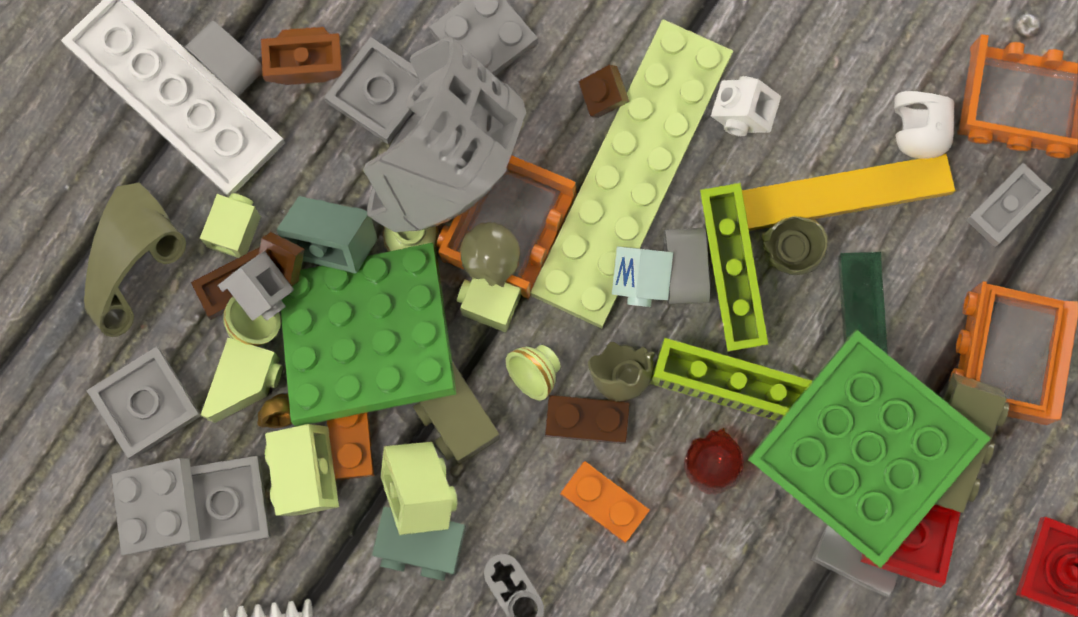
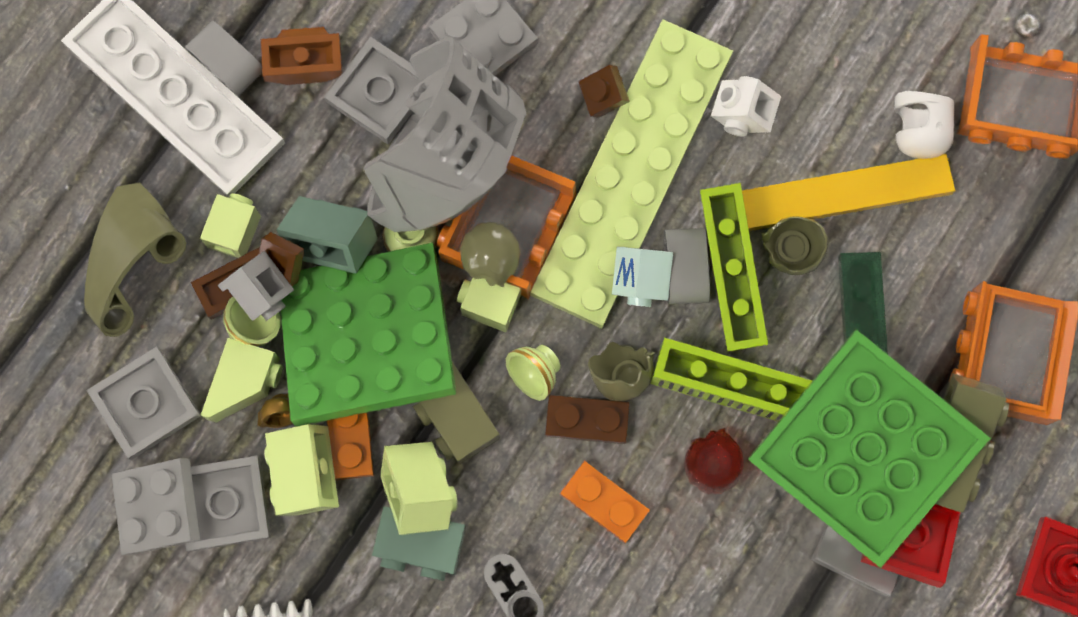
light grey plate [966,163,1052,247] -> none

